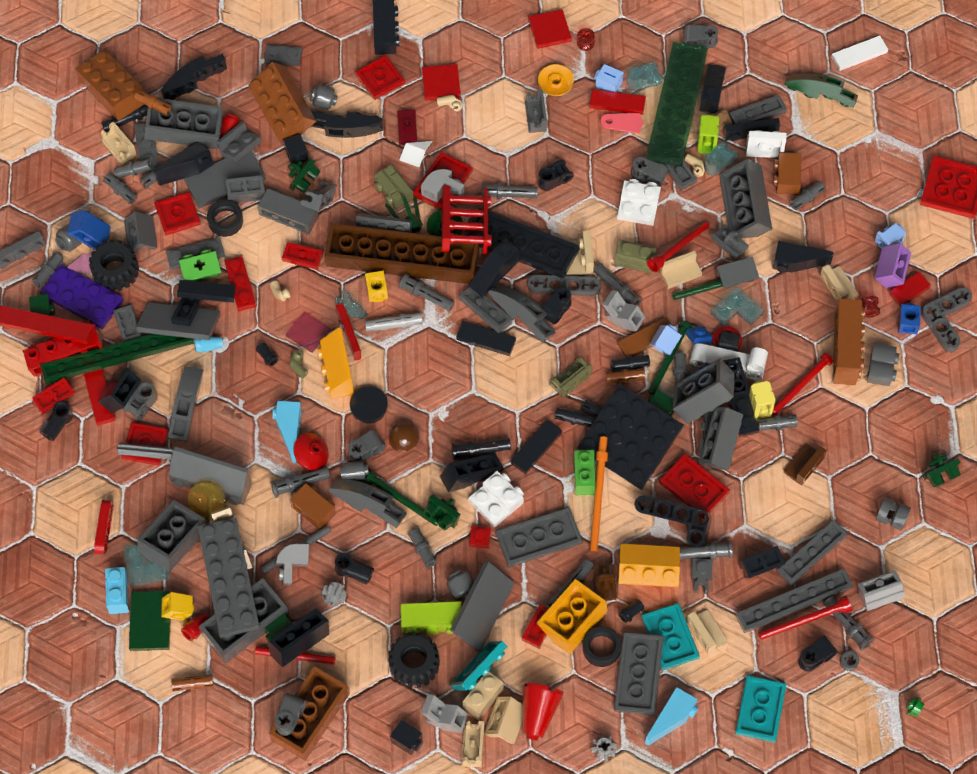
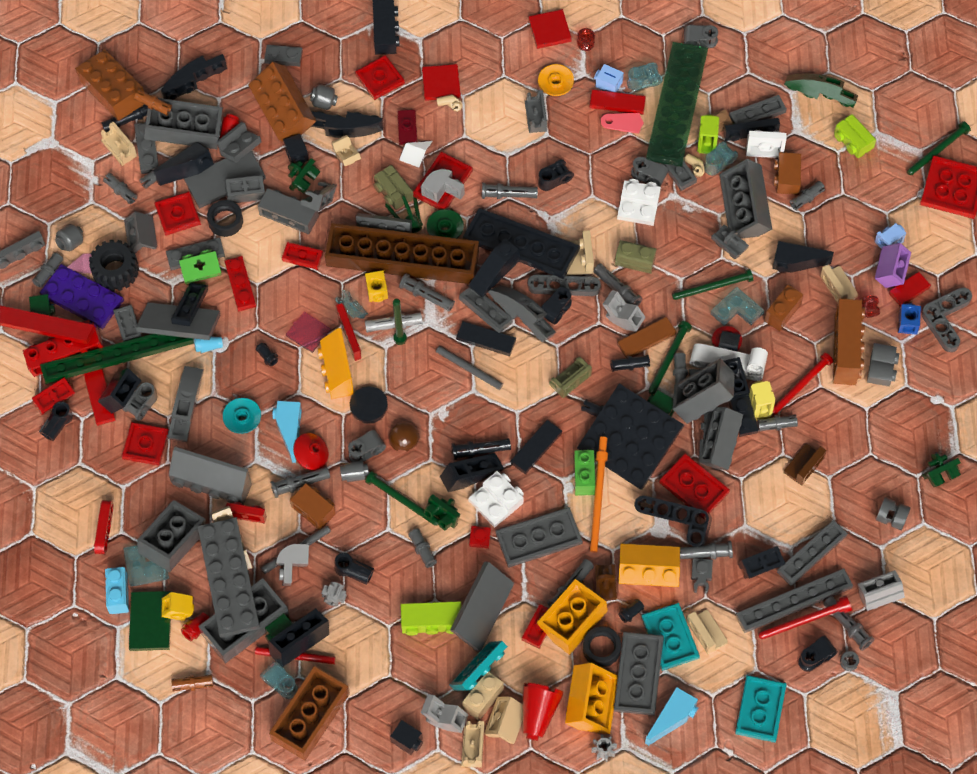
blue brick [67,210,111,250] -> none
dark grey pin [114,158,152,179] -> none
axle [117,443,174,460] -> none
black tile [177,280,236,303] -> none
clear yellow tile [188,481,227,520] -> none
tan arm [270,281,291,301] -> none
dark grey piece [275,693,306,736] -> none
olive arm [290,350,308,379] -> none
dark grey slope [328,479,407,528] -> none
black tyre [388,632,440,688] -> none
red fence [442,185,492,254] -> none
dark grey head [447,569,474,600] -> none
black pin [554,407,595,427] -> none
dark orange pin [606,368,646,384] -> none
red piece [647,221,710,272] -> none
light blue brick [649,324,682,355] -> none
tan panel [660,251,702,289] -> none
blue plate [686,326,712,345] -> none
black slope [699,64,726,113] -> none
dark grey panel [714,257,759,288] -> none
white tile [831,36,888,71] -> none
green plate [906,697,924,717] -> none
none -> teal dish [223,398,261,434]
none -> red plate [226,502,267,524]
none -> clear light blue piece [260,661,298,699]
none -> tan bracket [332,135,361,166]
none -> dark green bar [393,299,407,345]
none -> dark grey bar [436,346,503,390]
none -> light orange slope [565,663,618,734]
none -> dark orange brick [764,285,804,331]
none -> lime brick [834,114,876,159]
none -> dark green bar [907,121,971,175]

